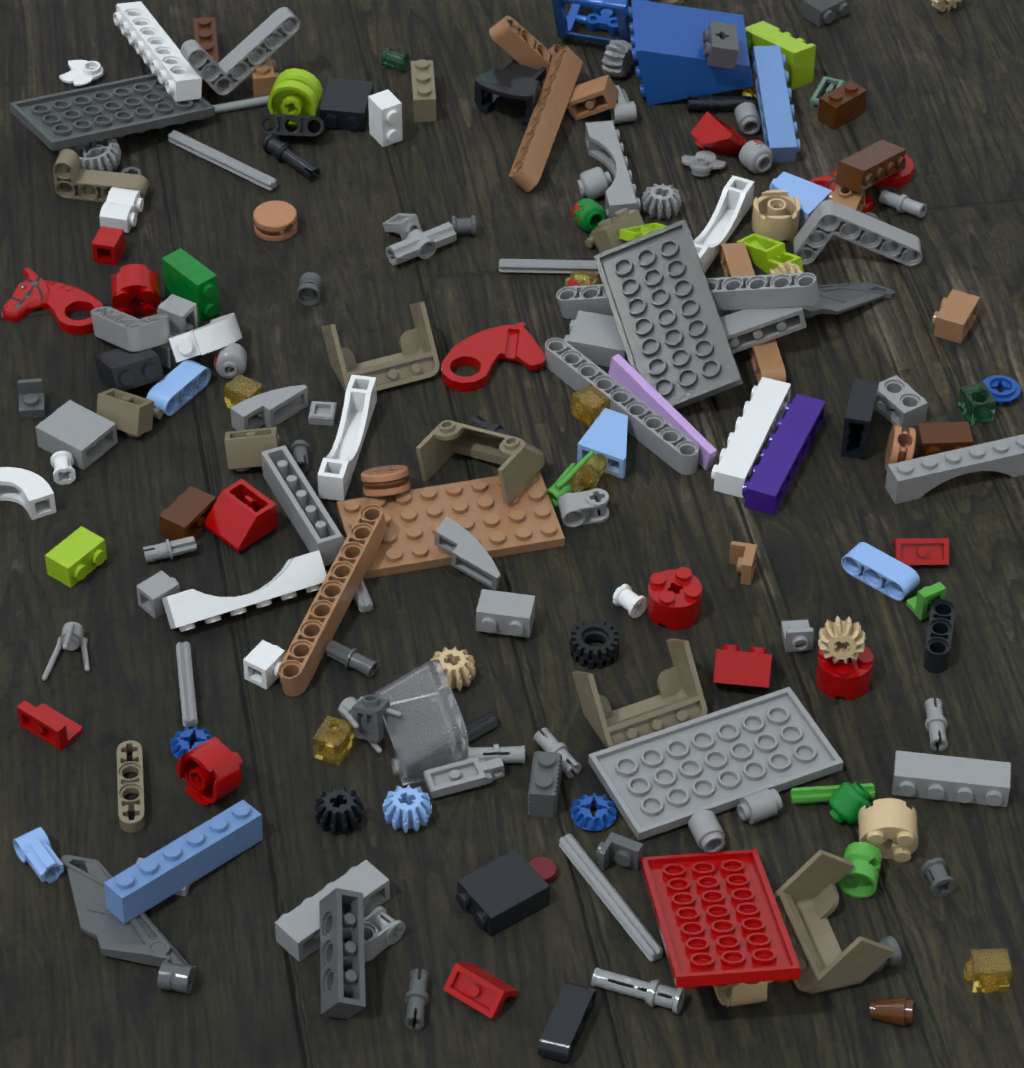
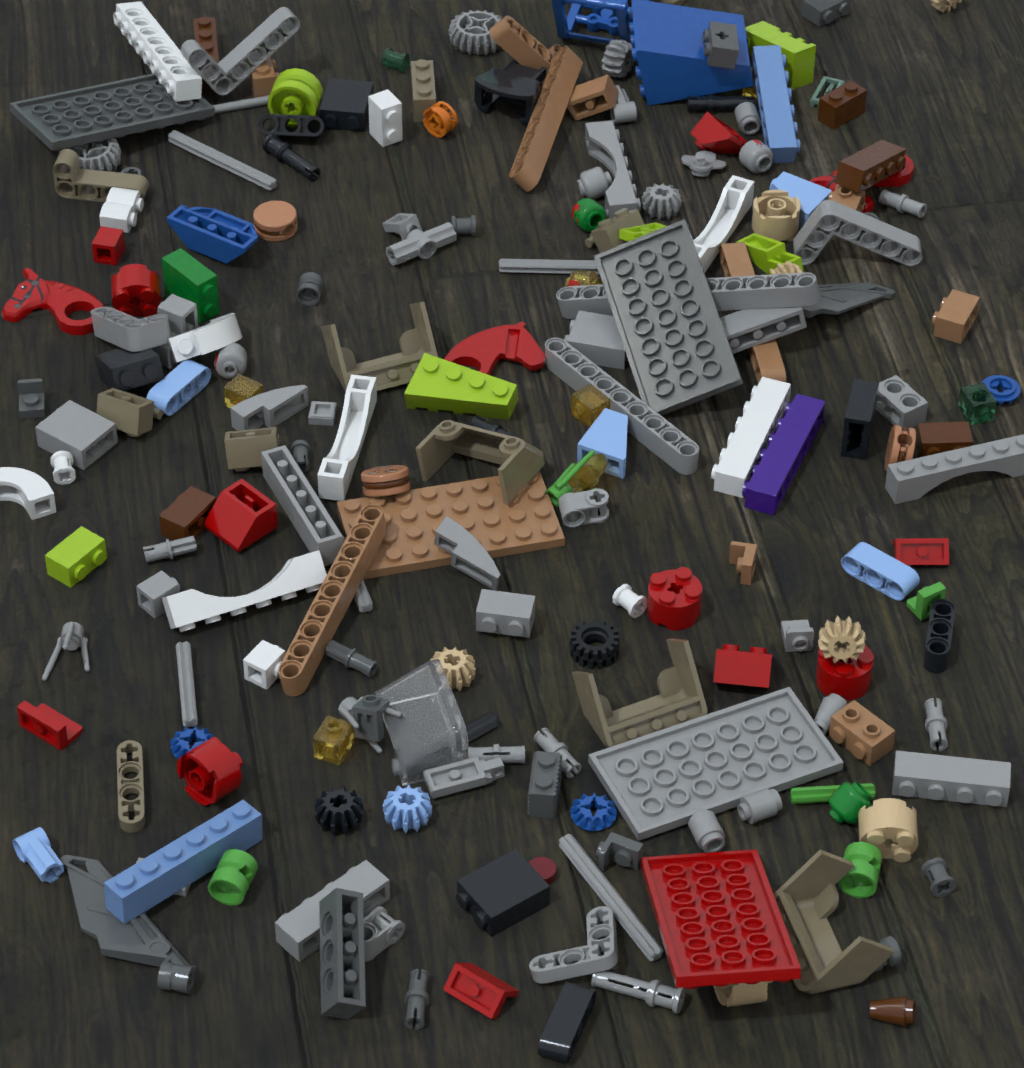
white plate [59,60,104,86] -> none
lavender tile [608,354,717,471] -> none
clear yellow brick [964,948,1012,993] -> none
none -> blue wedge [166,205,258,264]
none -> bright green wheel [208,849,258,906]
none -> lime wedge [404,353,519,420]
none -> orange wheel [422,101,458,138]
none -> light grey gear [449,10,502,56]
none -> light grey beam [529,906,618,984]
none -> light grey cone [814,693,847,735]
none -> medium nougat brick [829,700,896,766]

